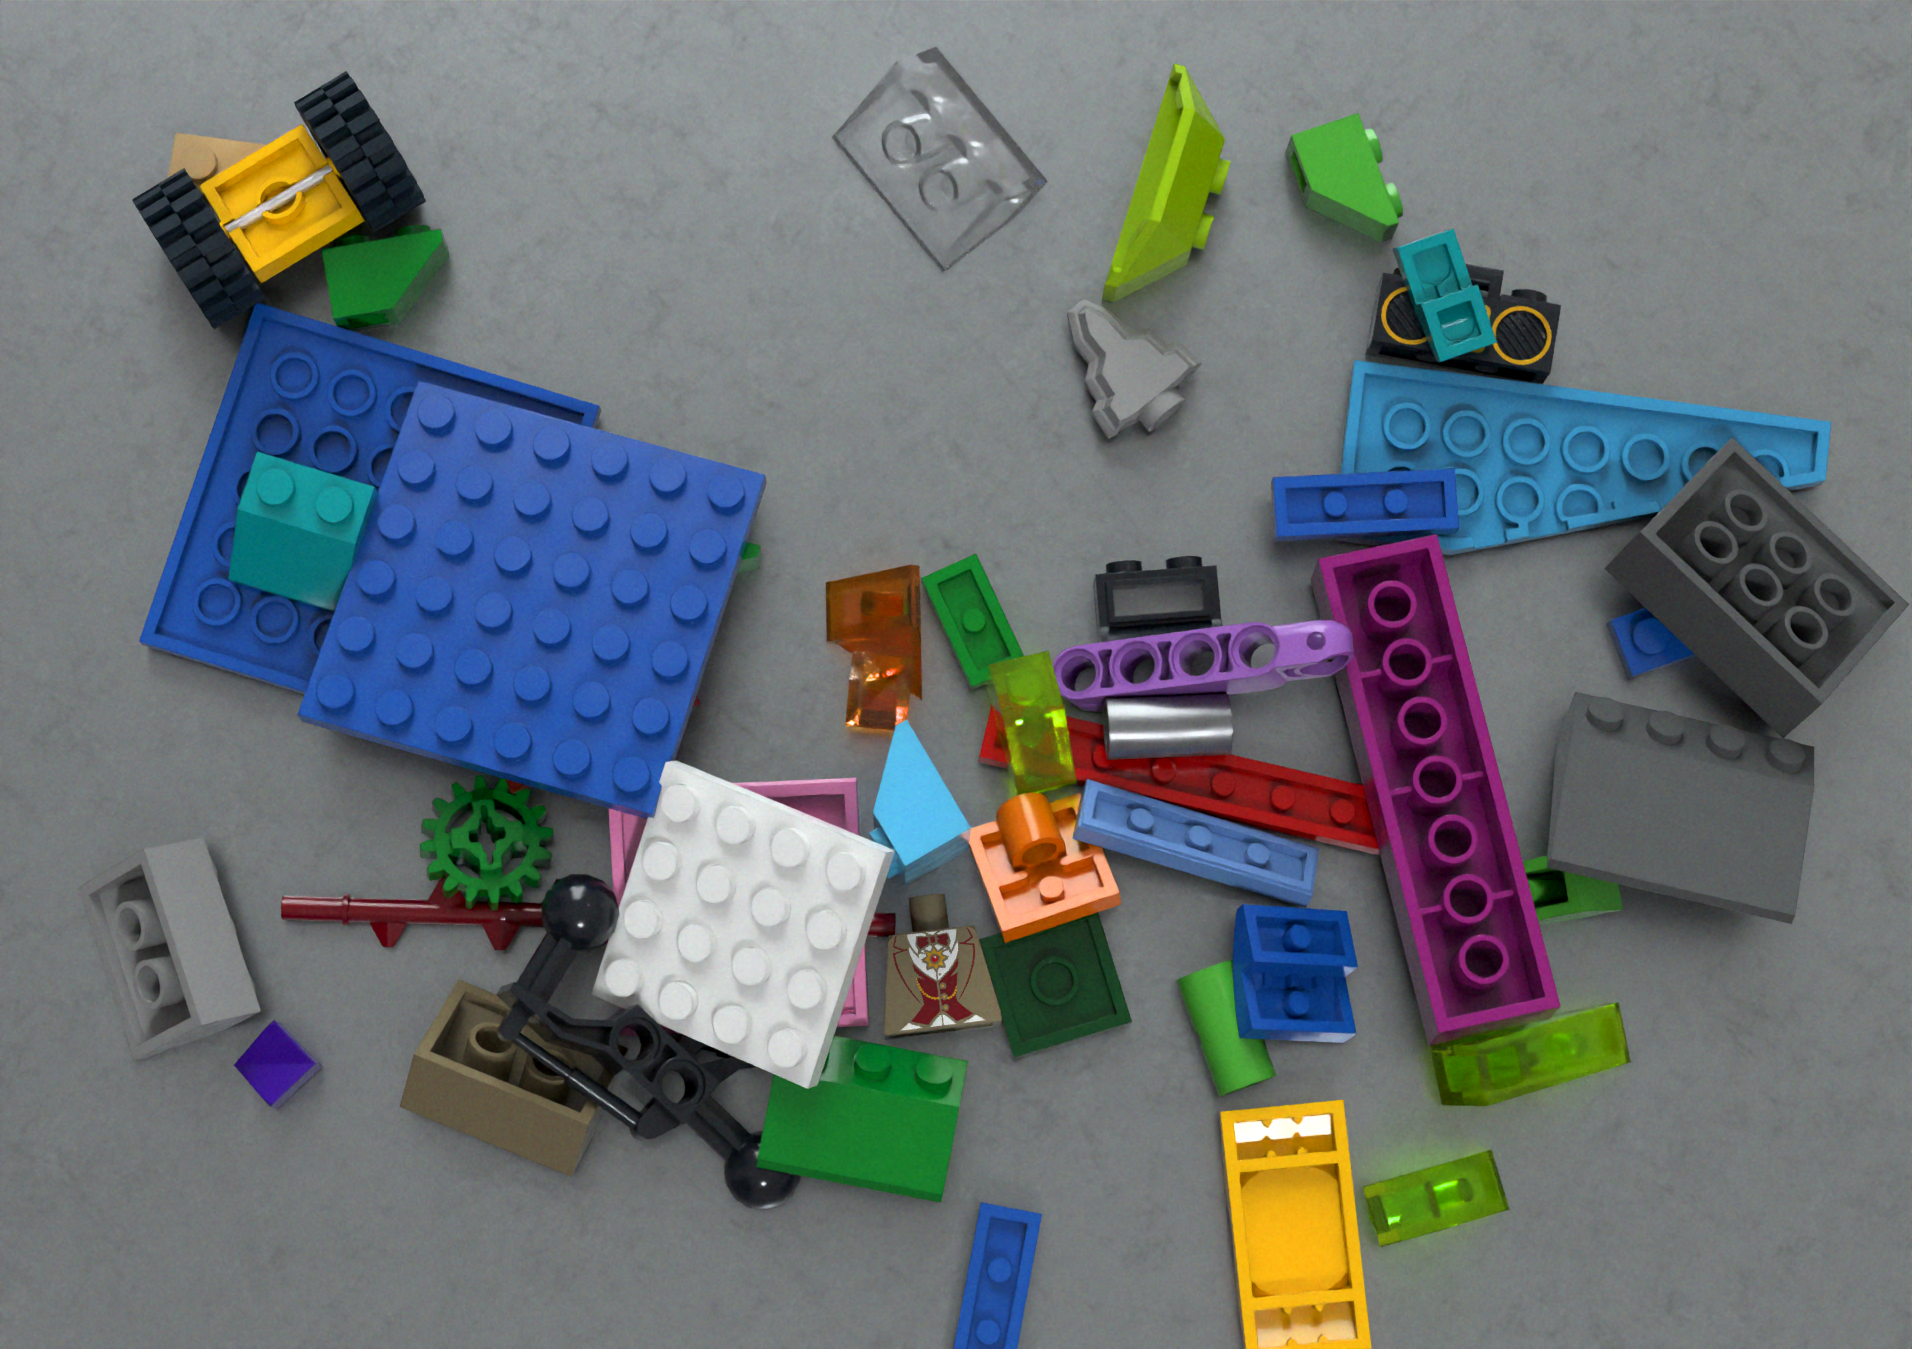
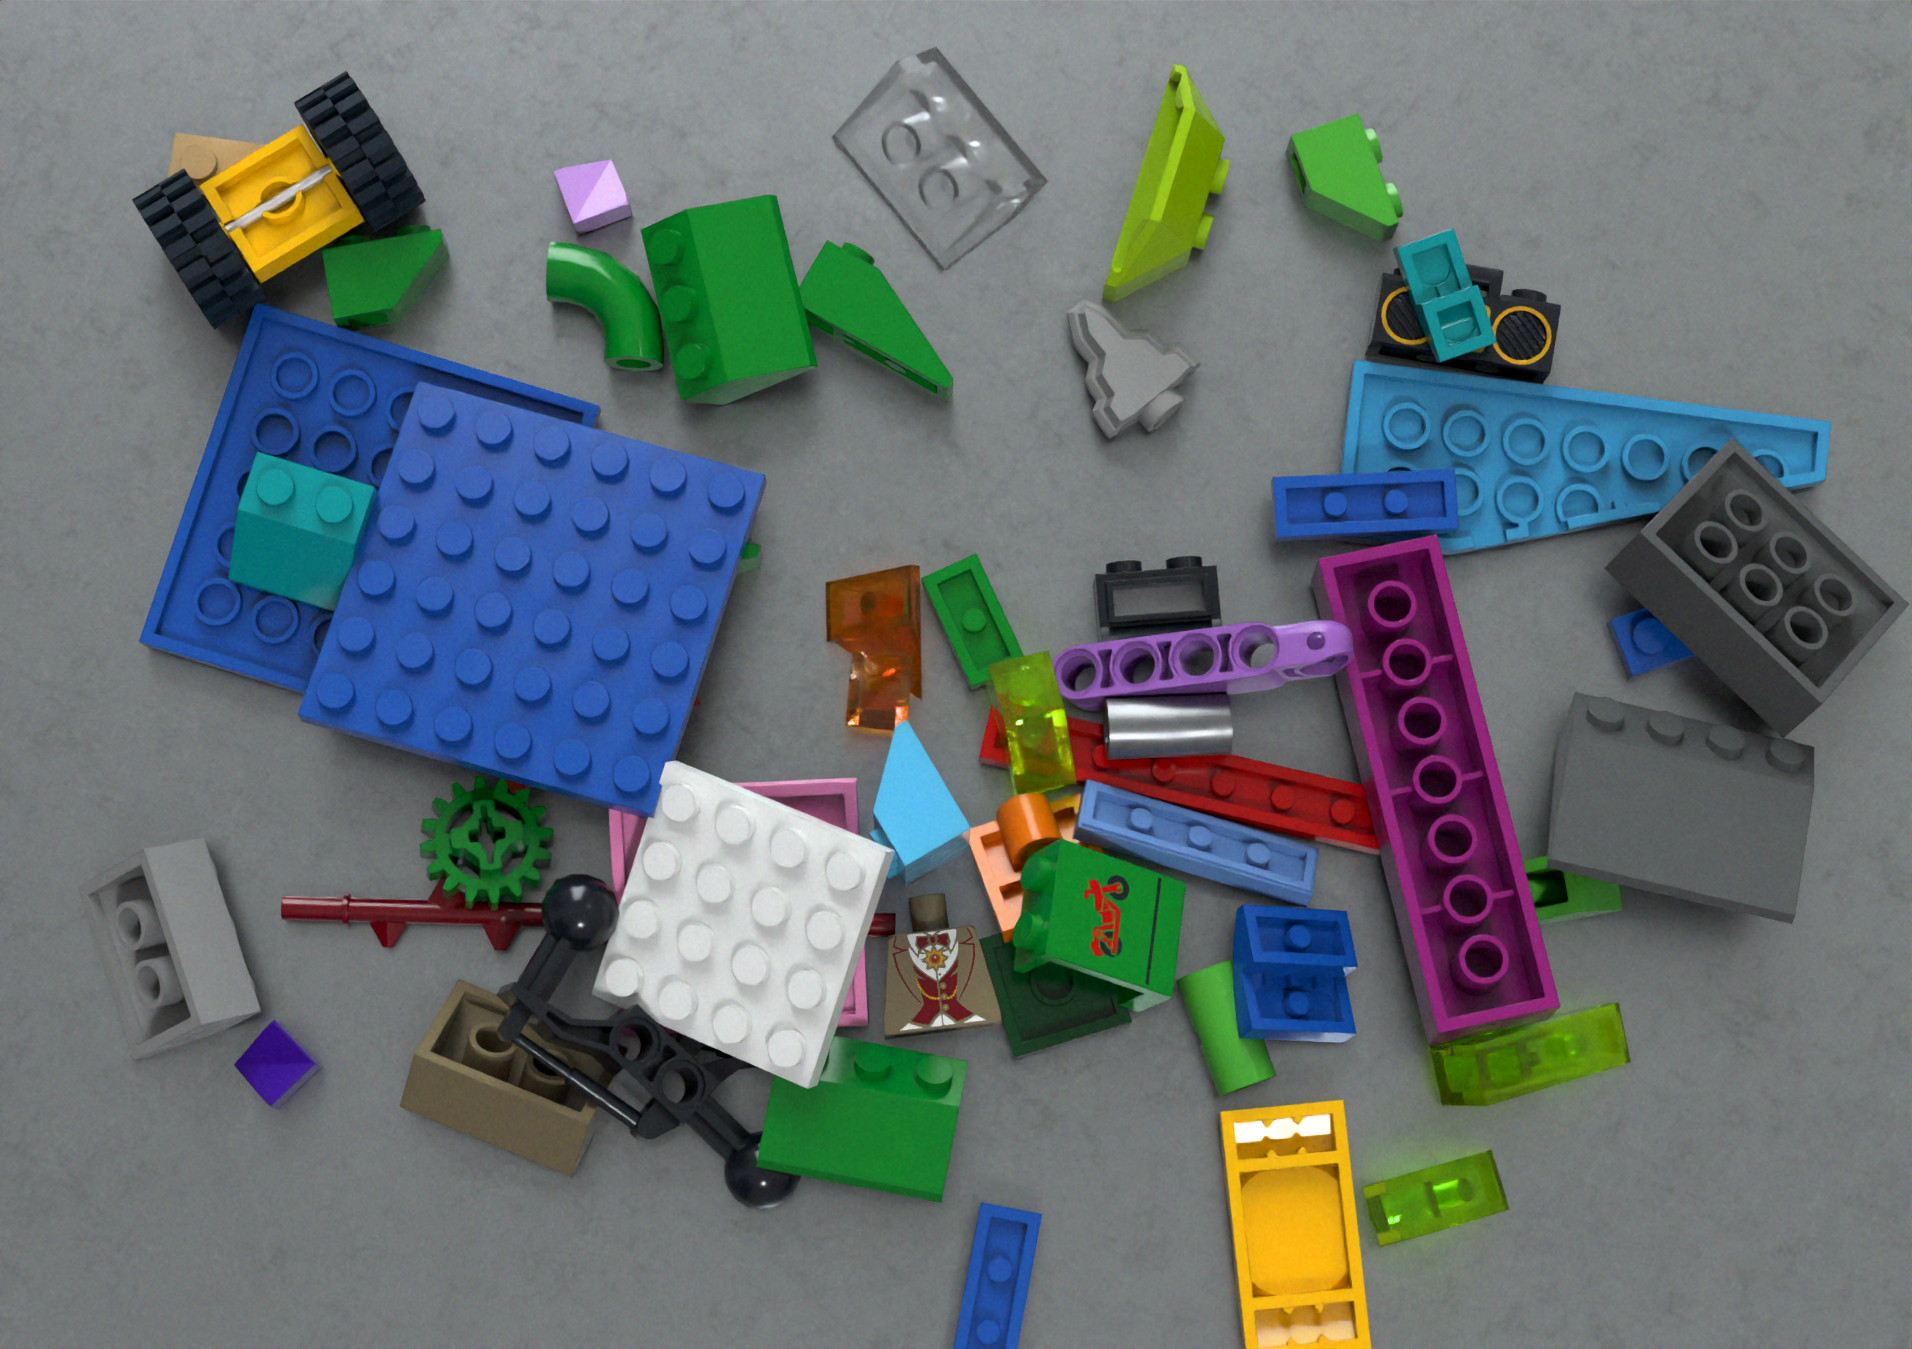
none -> green cylinder [546,242,664,371]
none -> lavender slope [553,159,633,236]
none -> green slope [640,194,818,405]
none -> green slope [799,240,954,403]
none -> green panel [1013,839,1186,1012]

